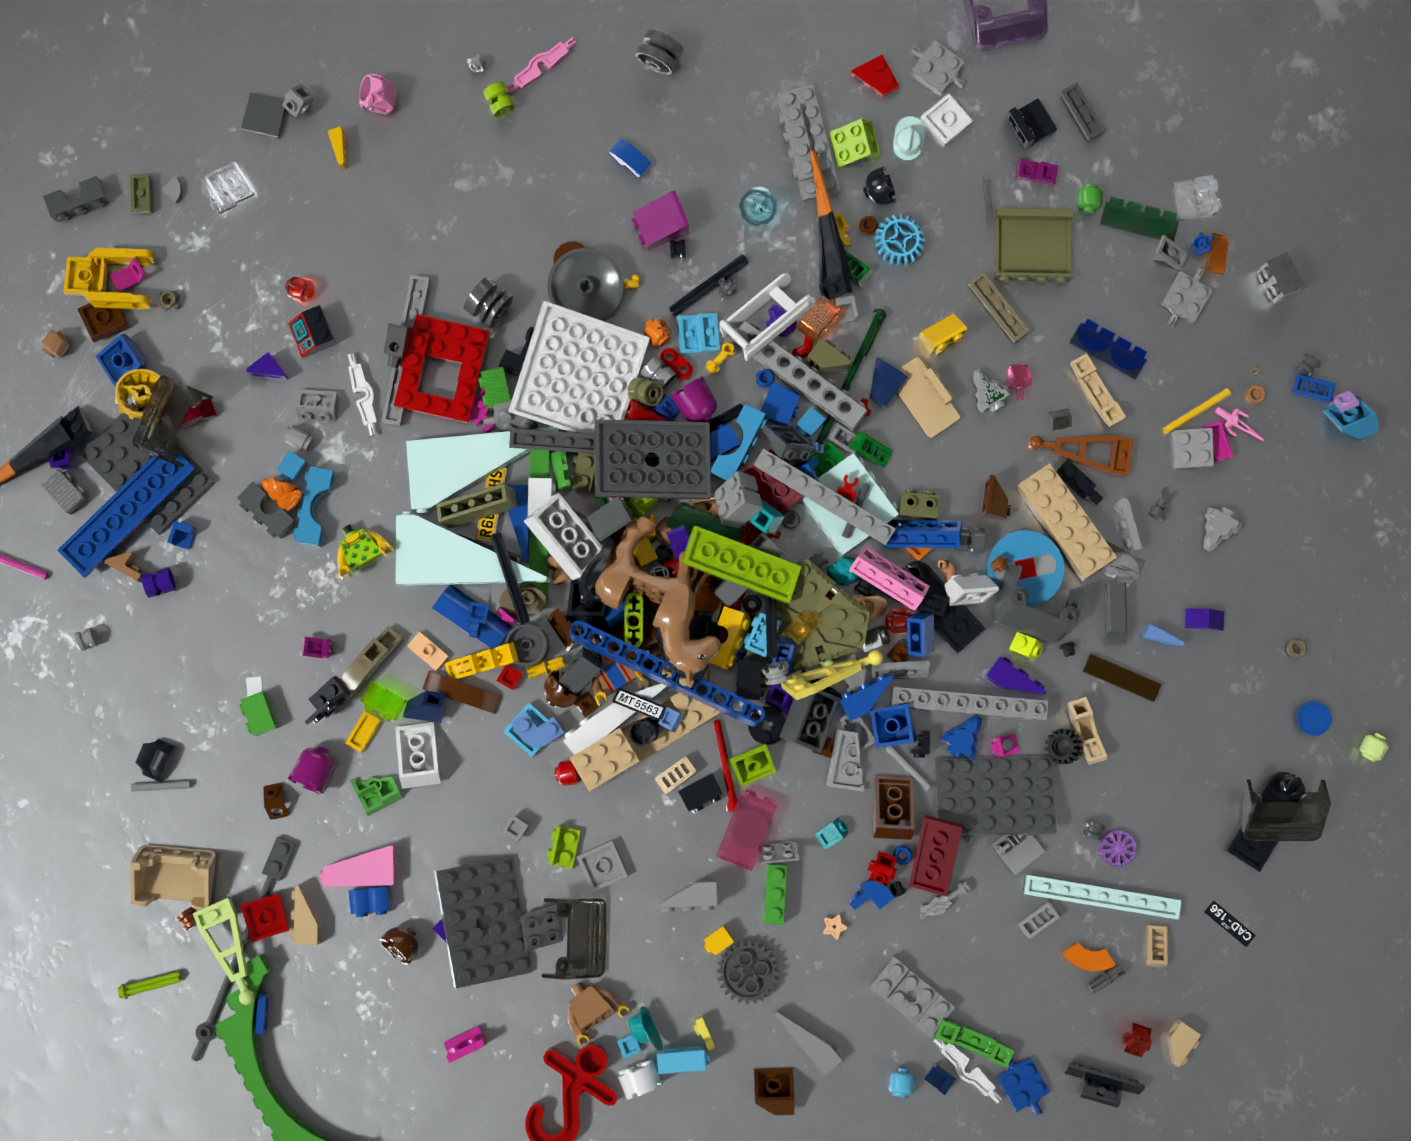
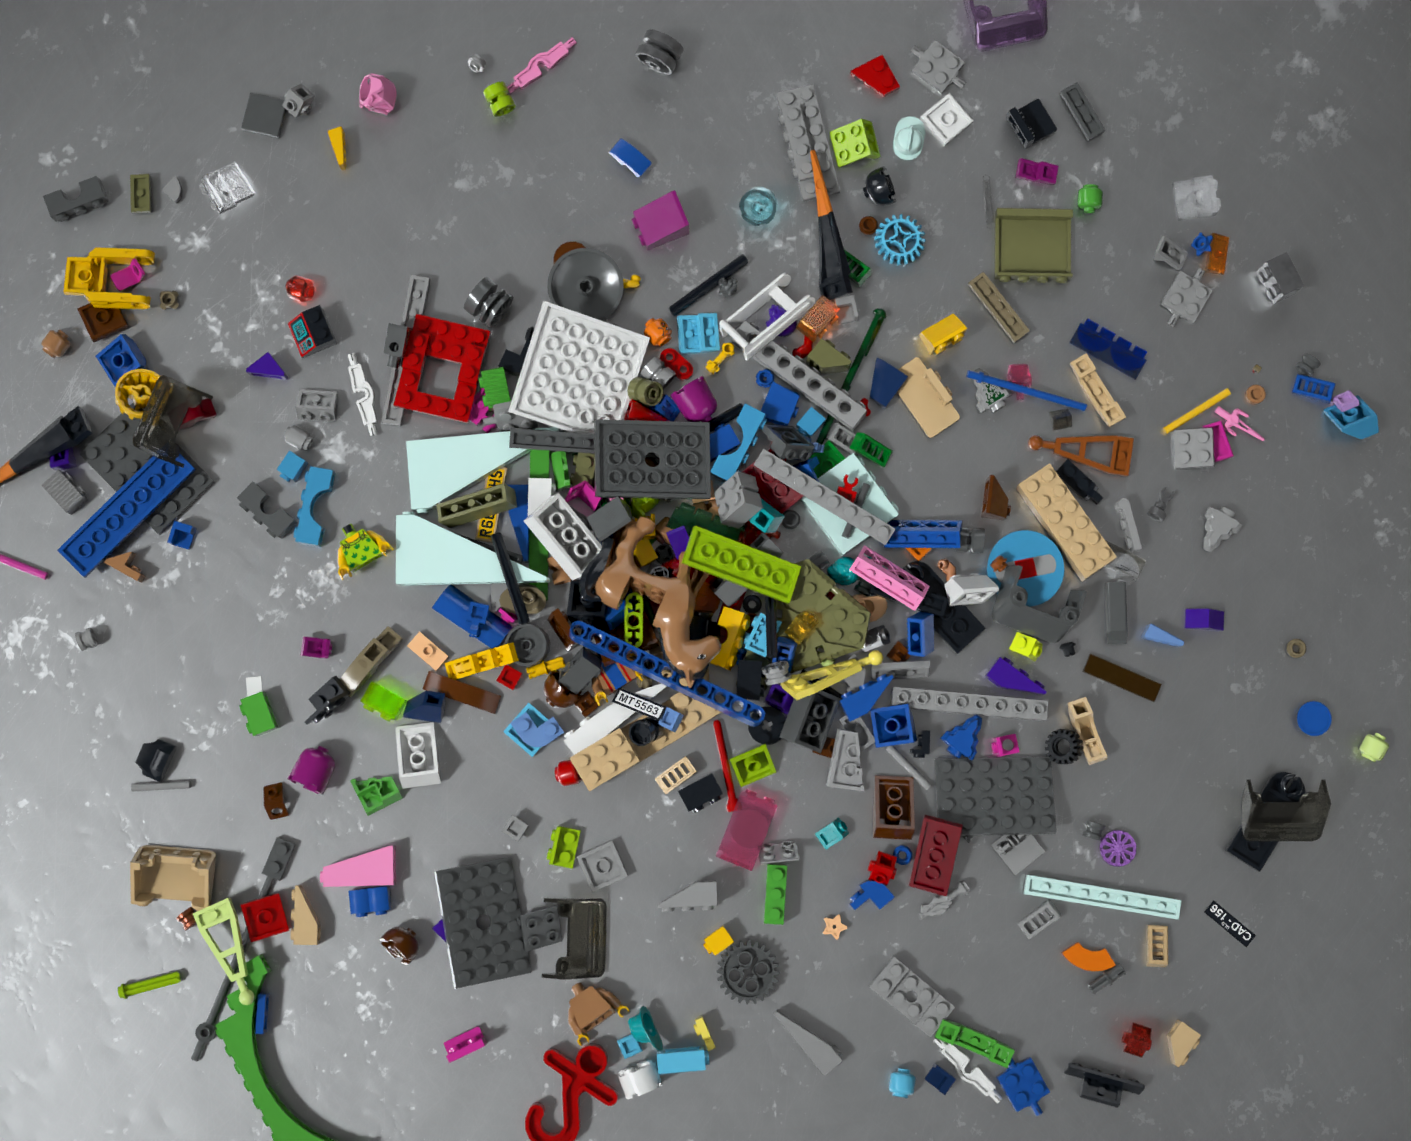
dark purple wheel [141,567,176,598] -> none
orange hair [261,477,303,511] -> none
yellow tile [345,710,382,753] -> none
black wheel [670,239,686,259] -> none
reddish brown slope [754,1068,795,1115] -> none
yellow plate [834,212,851,248] -> none
clear red head [885,608,913,634] -> none
black piece [890,881,907,898] -> none
olive brick [898,489,940,520] -> none
clear green windscreen [1100,196,1179,242] -> none
none -> dark pink bracket [565,480,603,511]
none -> blue bar [966,370,1087,411]

